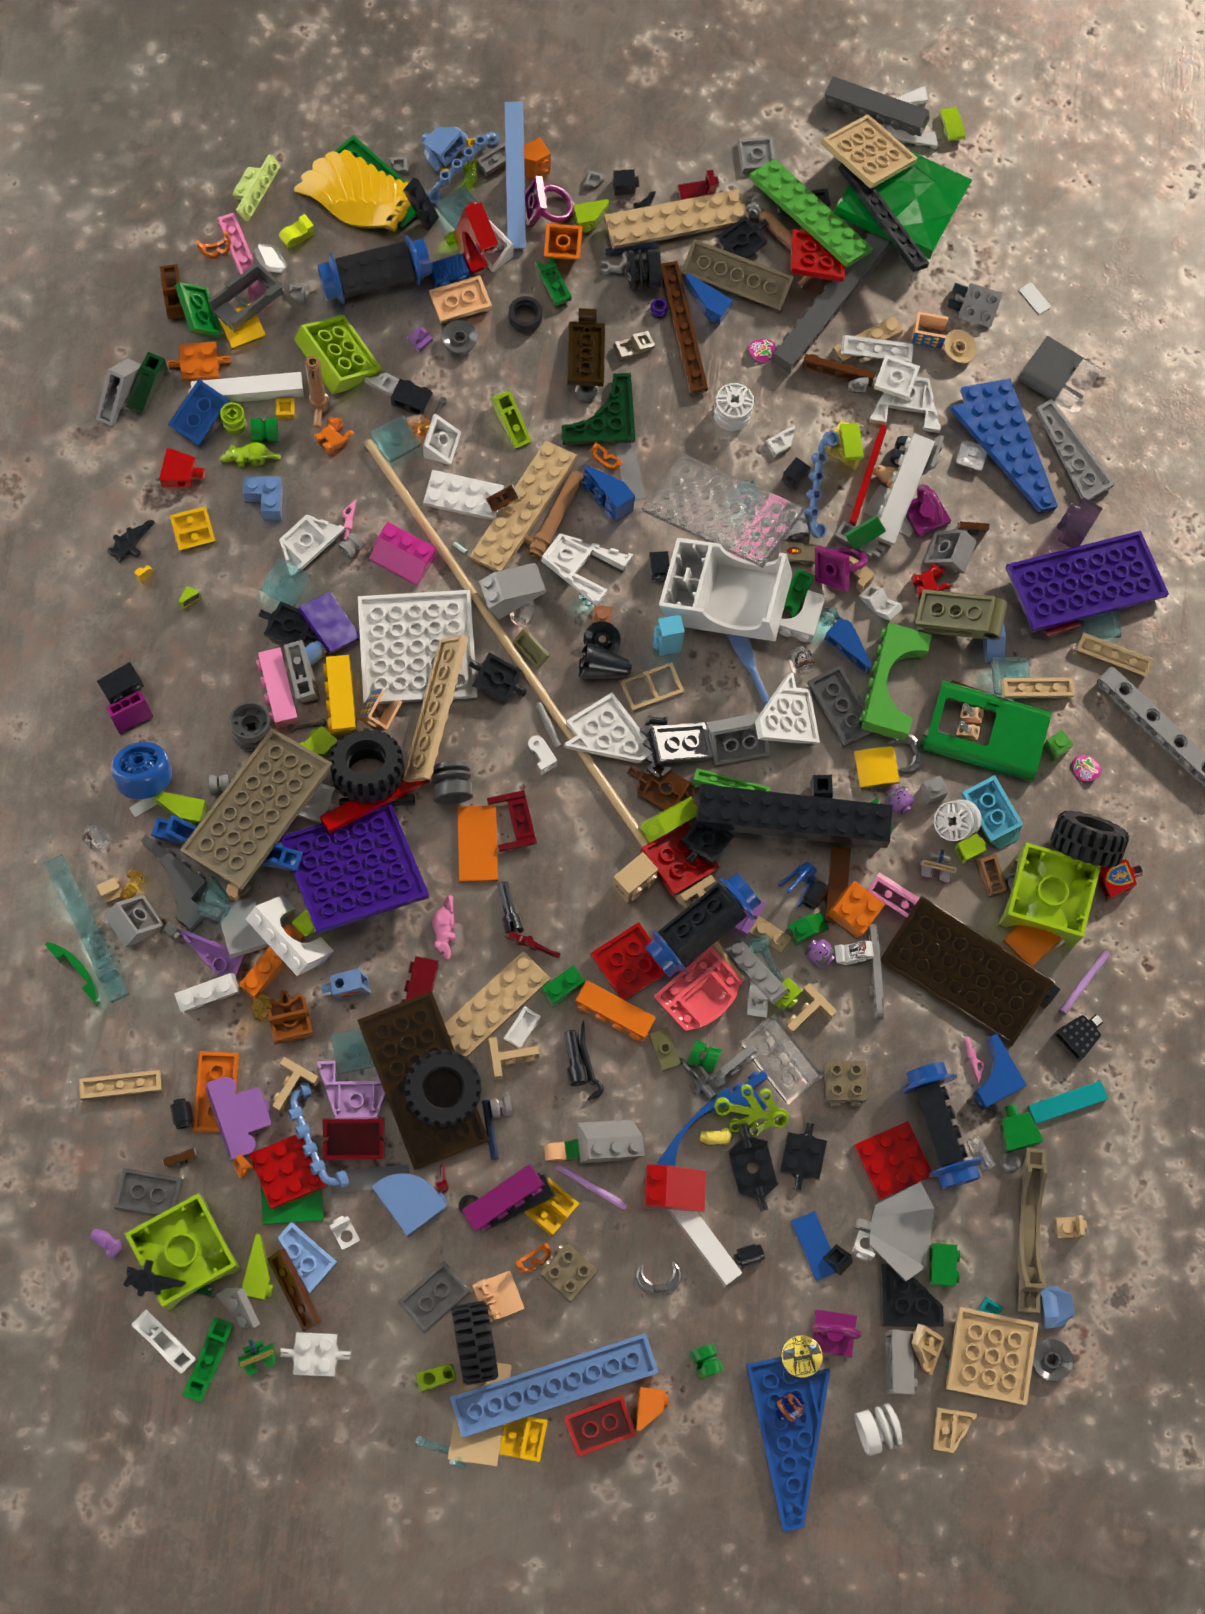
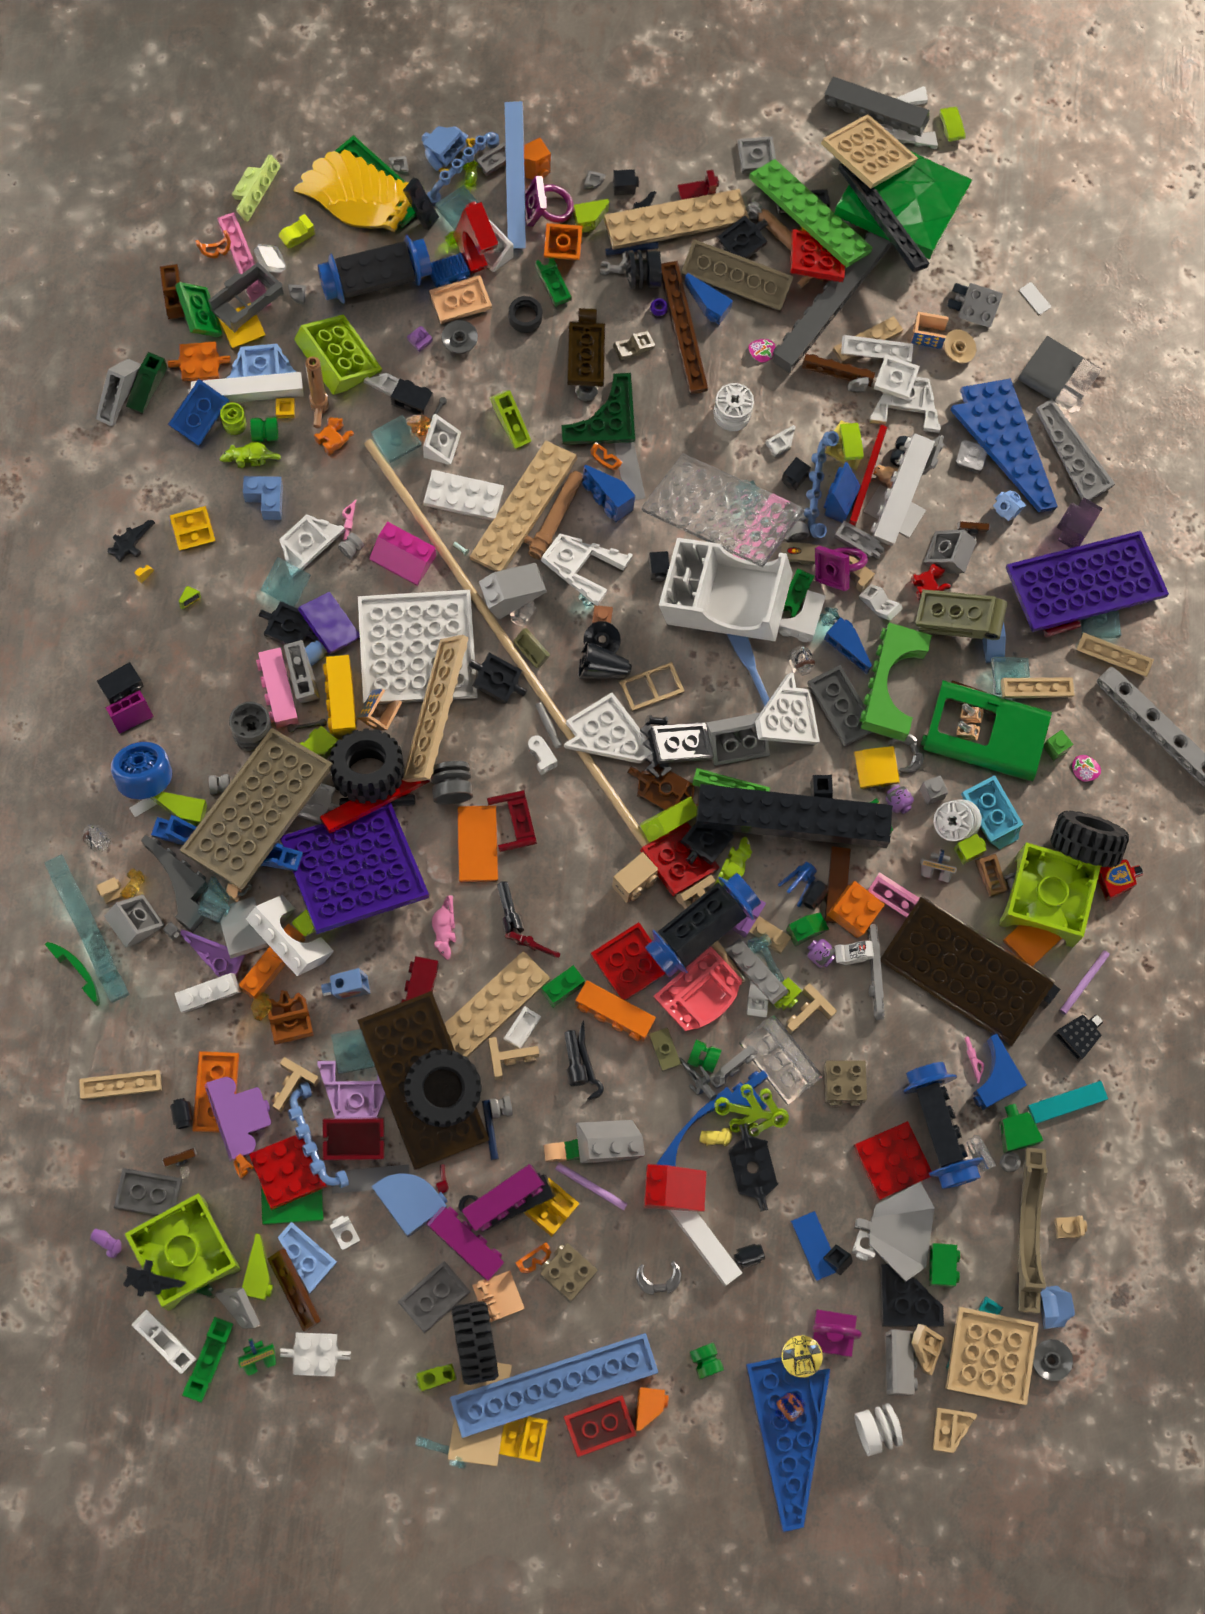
red torso [159,448,206,488] -> none
reddish brown piece [486,485,520,513] -> none
medium azure brick [652,615,685,656] -> none
black plate [780,1122,827,1191] -> none
green slope [845,515,886,550] -> none
magenta tile [906,484,951,538] -> none
none -> light blue wing [227,344,296,378]
none -> magenta brick [426,1206,504,1281]
none -> lime animal [714,837,752,888]
none -> blue slope [823,462,861,523]
none -> light blue brick [993,490,1026,521]

